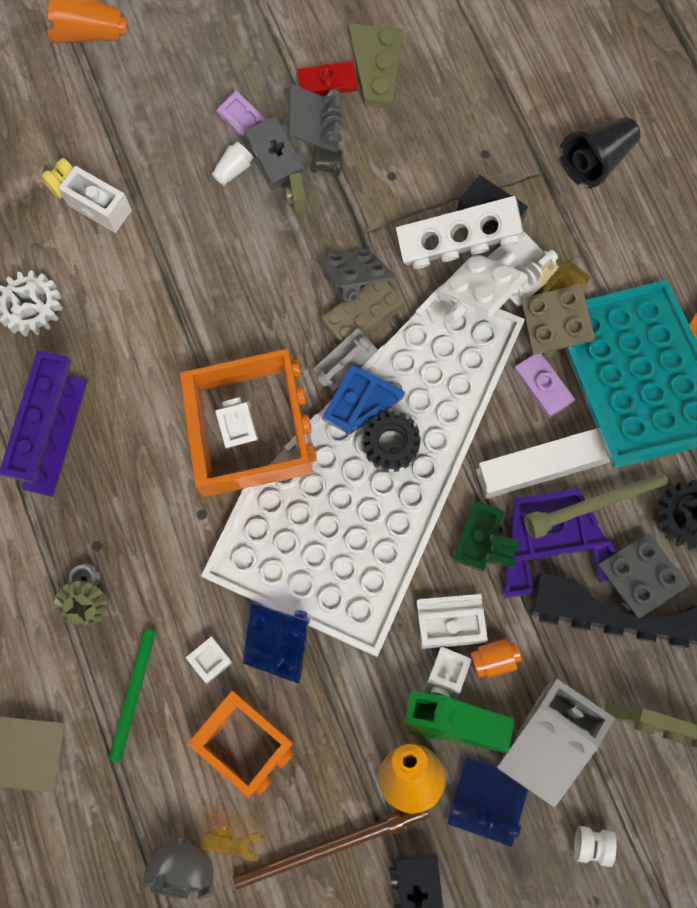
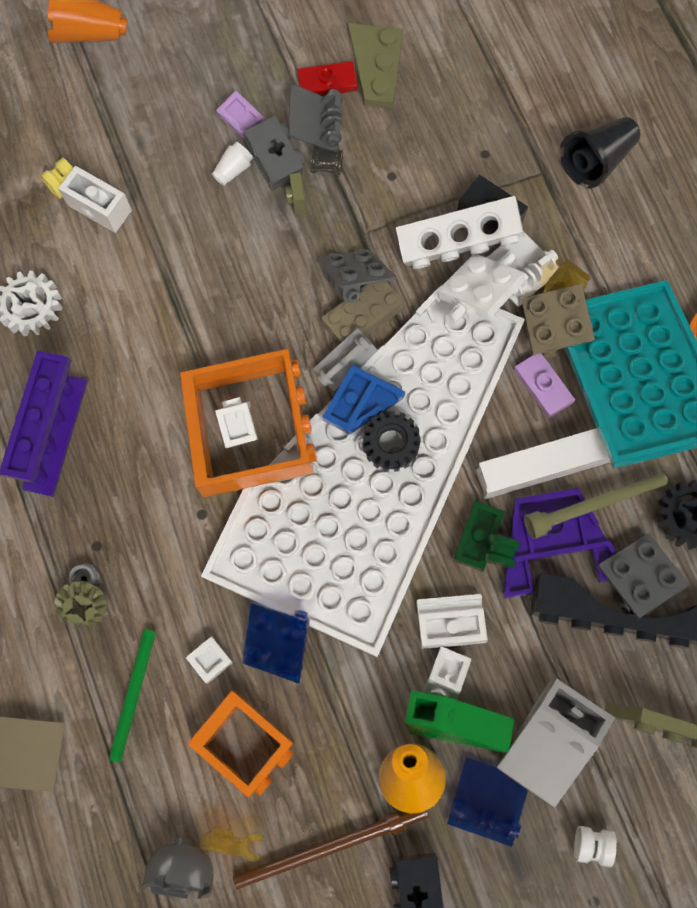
orange brick [470,638,522,679] -> none

